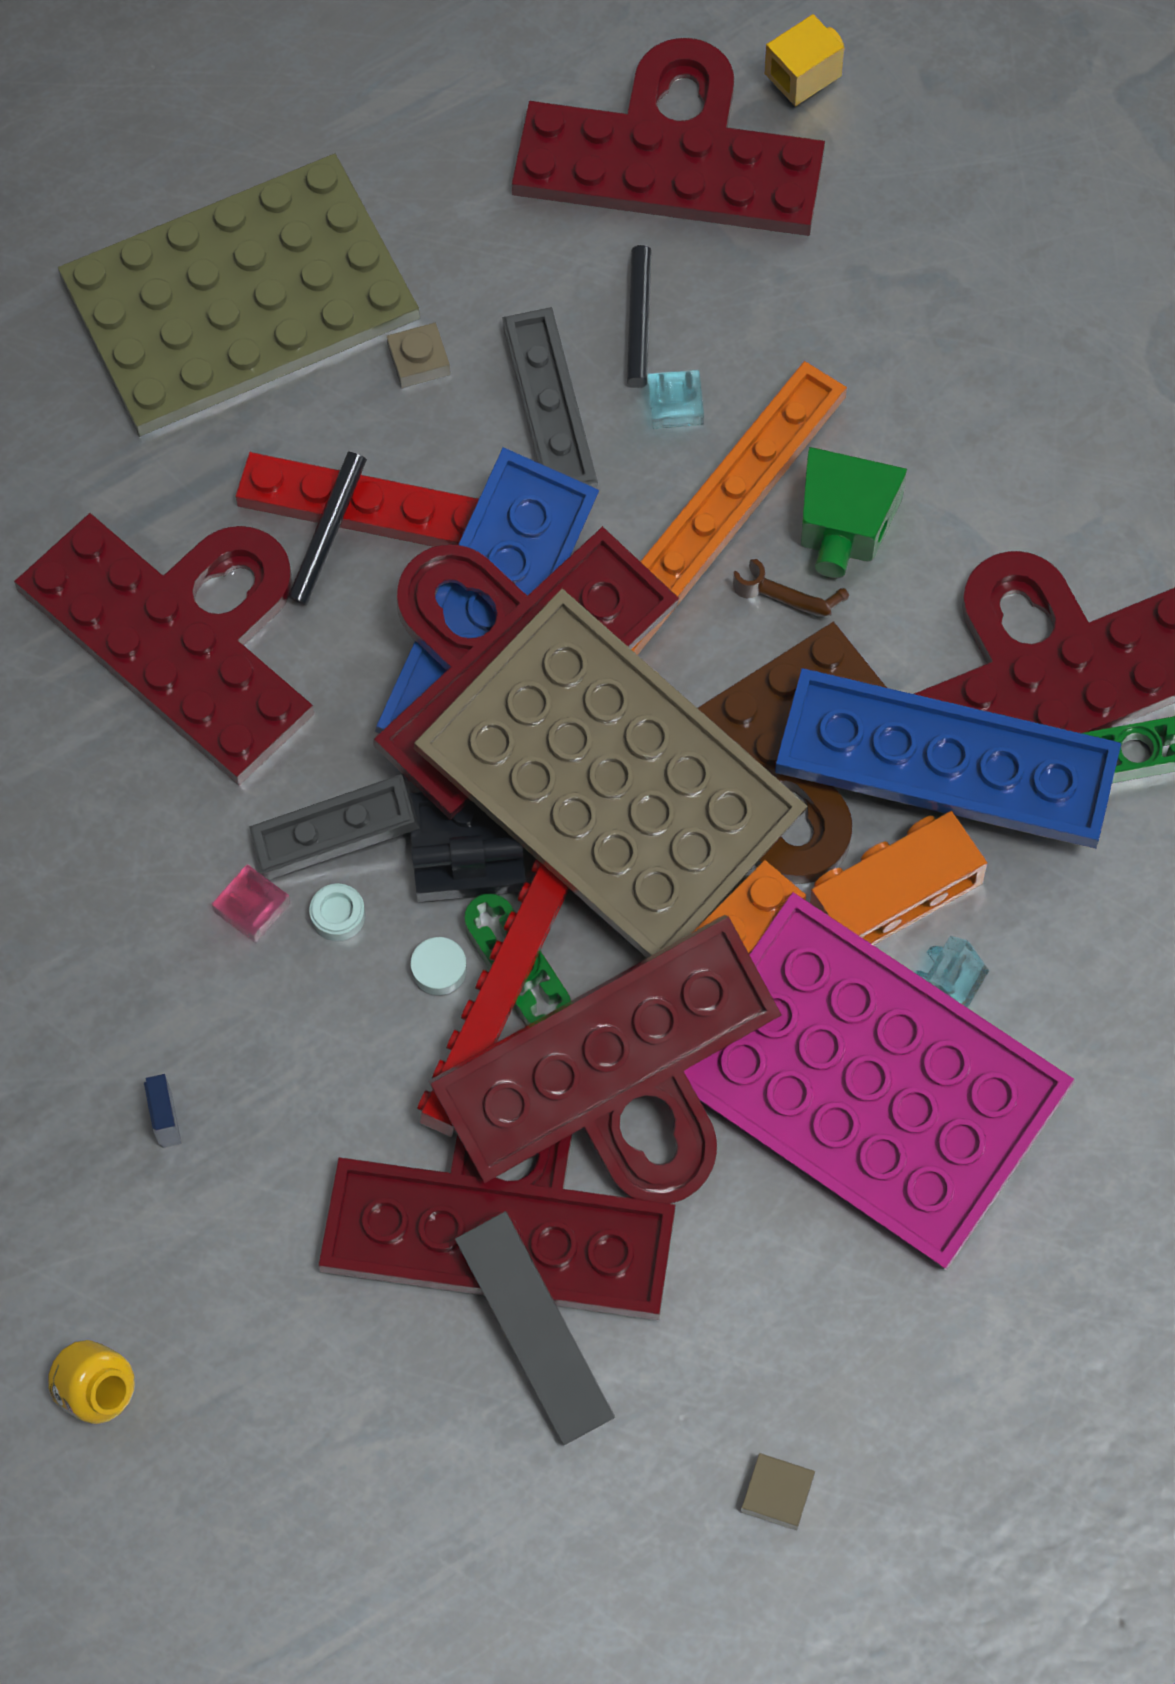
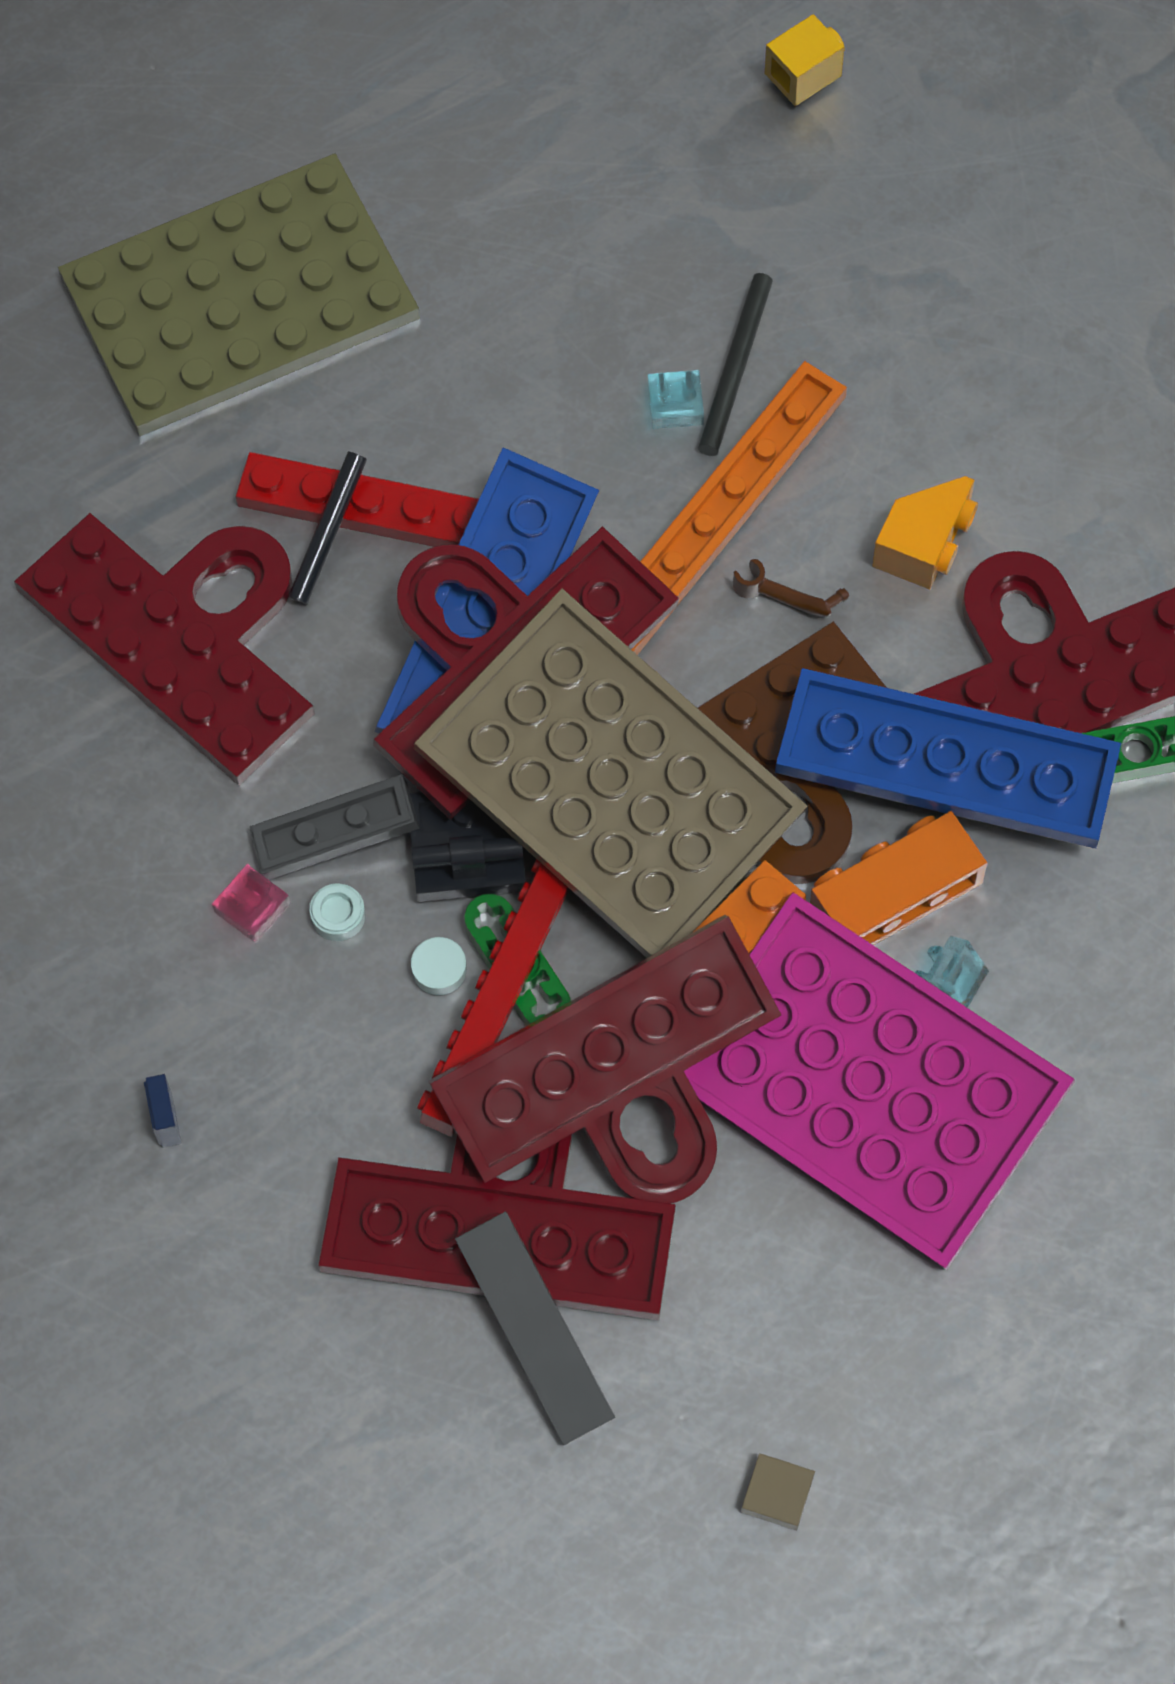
yellow head [48,1340,135,1424] -> none
dark tan plate [387,322,451,388] -> none
dark grey tile [502,307,598,489] -> none
dark red plate [512,38,825,236] -> none
black bar [627,245,652,388] -> none
green torso [801,447,907,578] -> none
none -> pearl dark grey bar [698,273,773,456]
none -> light orange slope [872,476,979,590]

